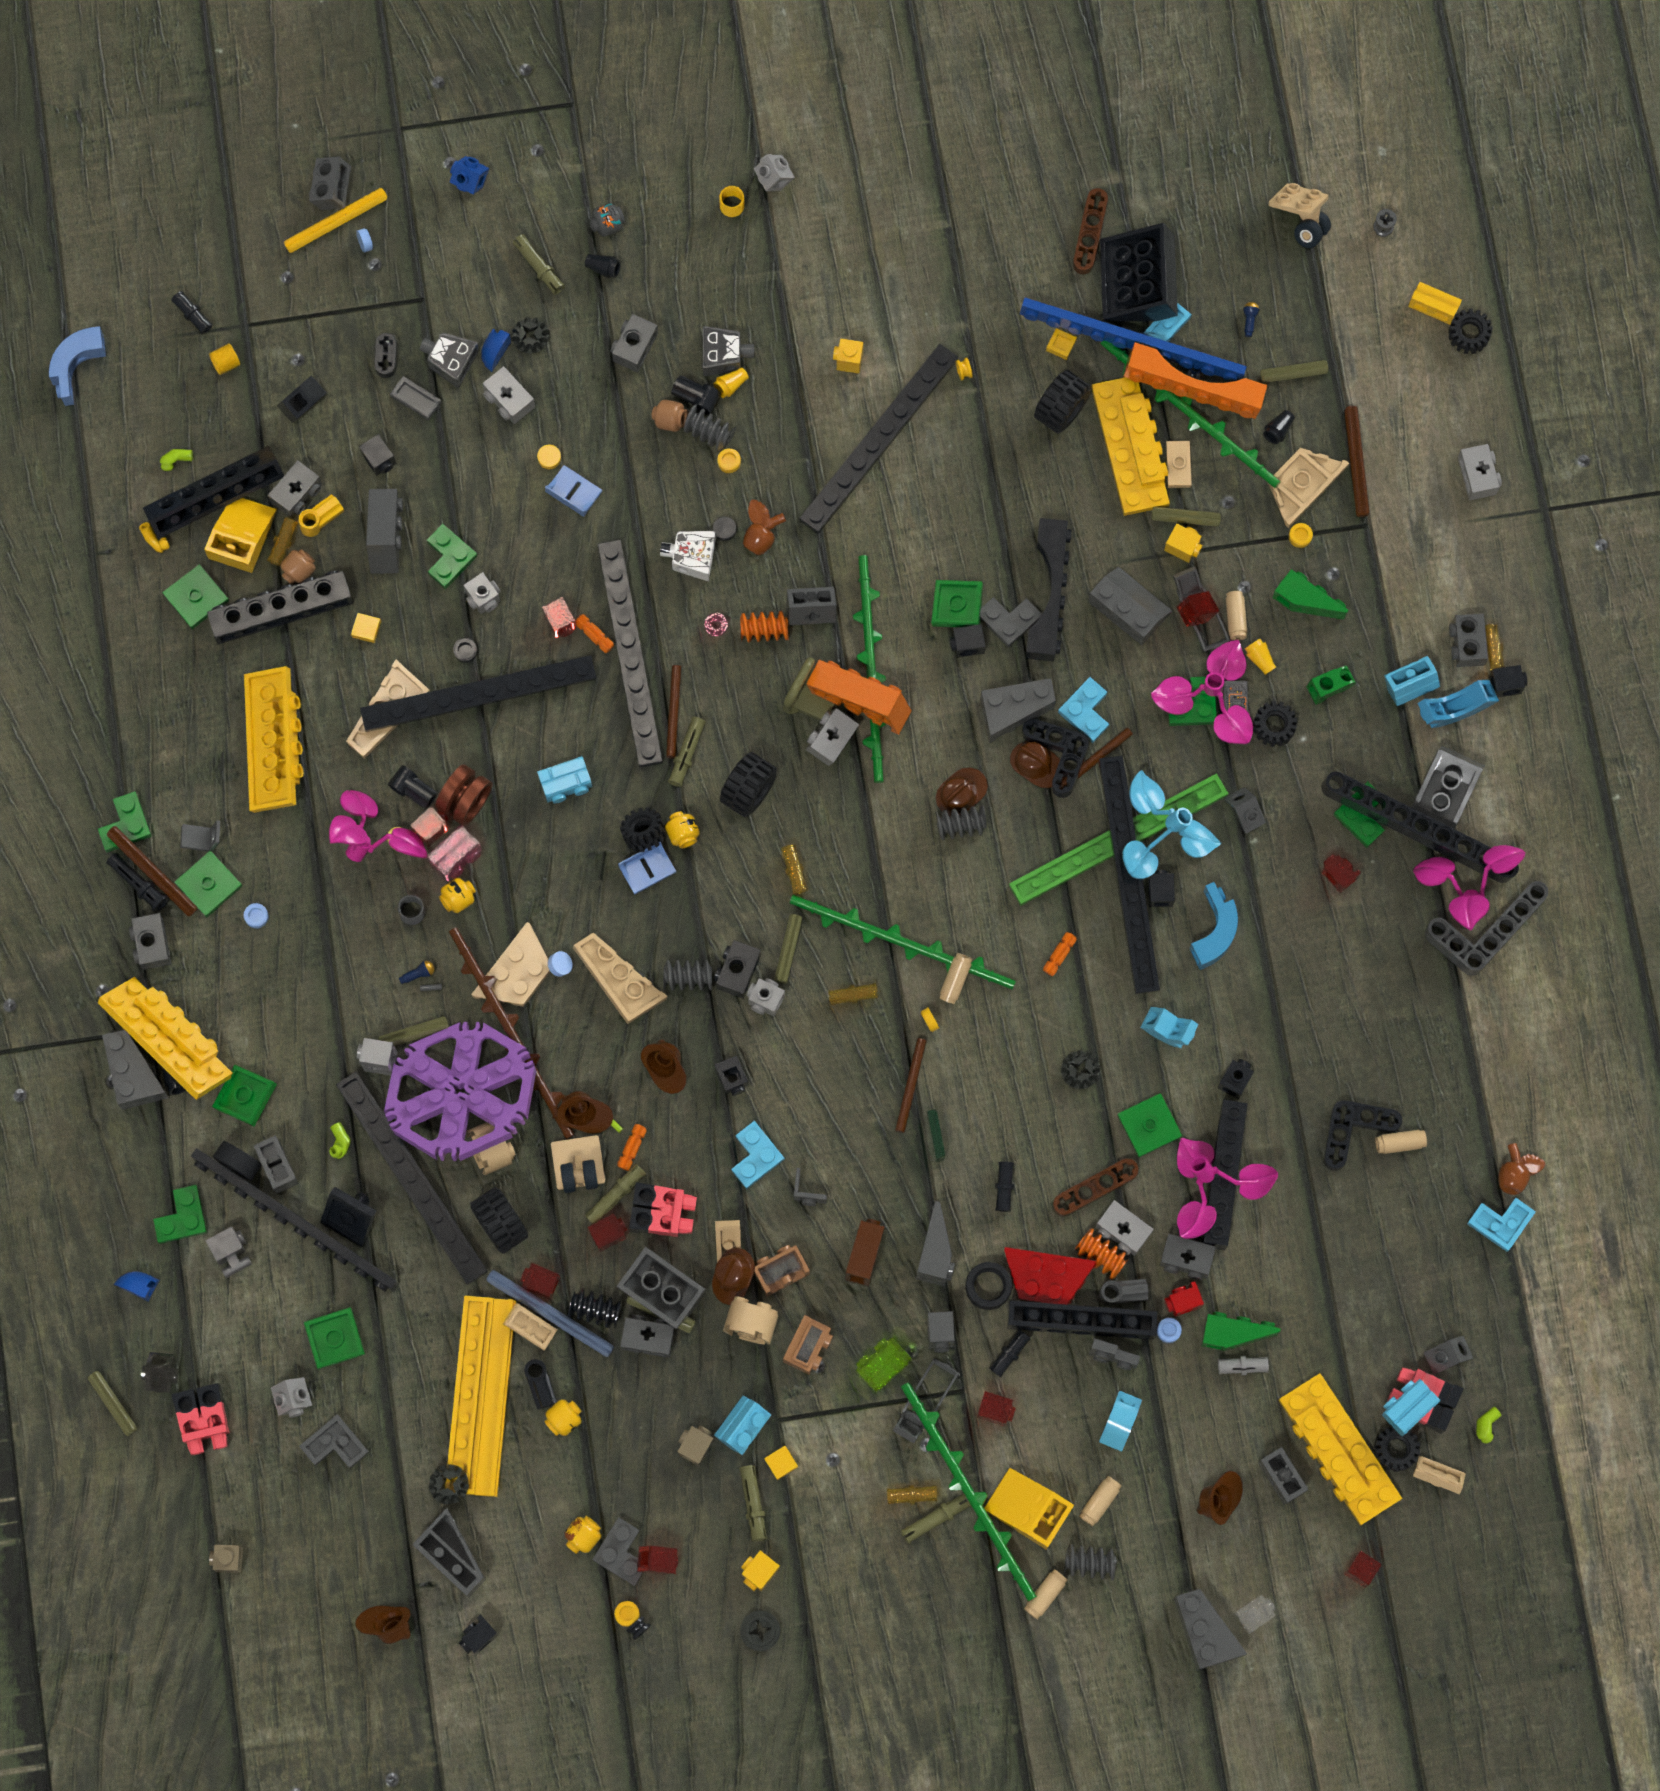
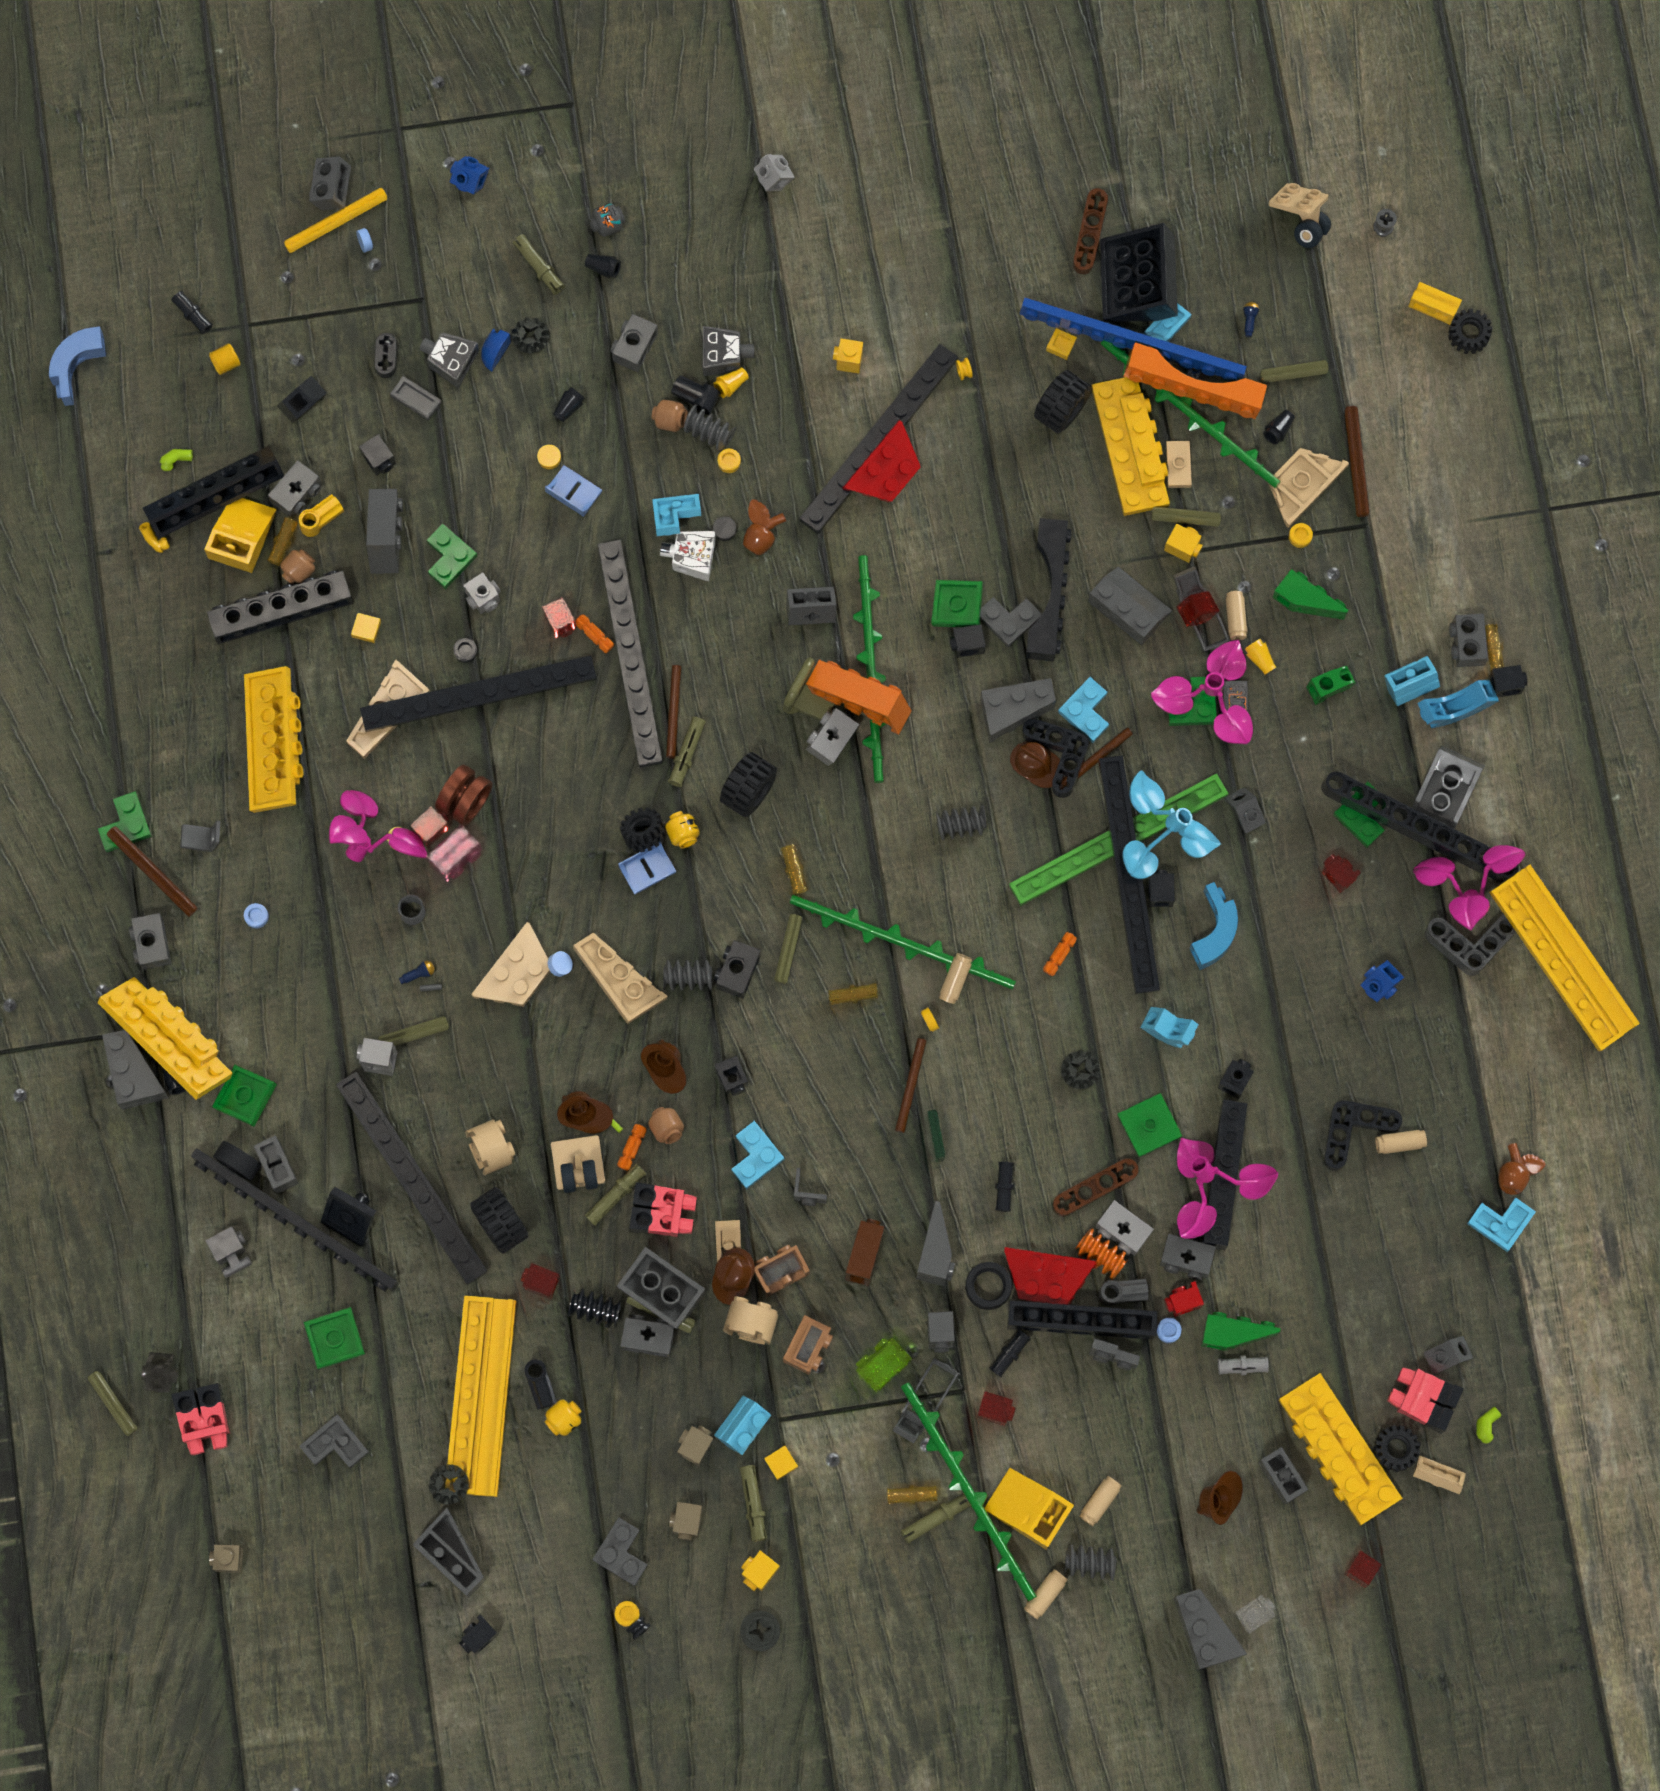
black pin [106,853,170,913] -> none
blue brick [114,1271,160,1302] -> none
green plate [153,1185,207,1244] -> none
green plate [162,564,229,629] -> none
green plate [174,851,242,918] -> none
light grey brick [271,1377,312,1418] -> none
lime arm [329,1122,350,1159] -> none
reddish brown piece [355,1606,411,1644] -> none
medium lavender plate [384,1022,536,1161] -> none
black piece [387,765,438,810] -> none
yellow head [439,878,476,913] -> none
reddish brown plant [449,927,575,1140] -> none
light grey brick [482,366,535,424] -> none
sand blue axle [487,1270,614,1357] -> none
tan plate [503,1303,557,1351] -> none
medium azure brick [537,756,592,804] -> none
yellow head [564,1516,601,1554] -> none
clear red brick [588,1213,627,1252] -> none
clear red brick [637,1546,678,1575] -> none
clear pink plate [704,613,728,636] -> none
yellow piece [719,186,744,217] -> none
orange piece [740,611,788,643] -> none
light grey brick [746,978,785,1017] -> none
reddish brown piece [936,767,988,816] -> none
medium azure brick [1099,1391,1142,1452] -> none
black tyre [1253,701,1297,747] -> none
medium azure brick [1382,1379,1440,1436] -> none
light grey brick [1458,444,1502,500] -> none
none -> black cone [553,387,585,423]
none -> medium nougat head [648,1107,684,1144]
none -> medium azure plate [652,494,701,536]
none -> dark tan brick [669,1502,703,1541]
none -> red wing [842,420,921,503]
none -> blue brick [1361,960,1404,1002]
none -> yellow plate [1489,864,1639,1051]

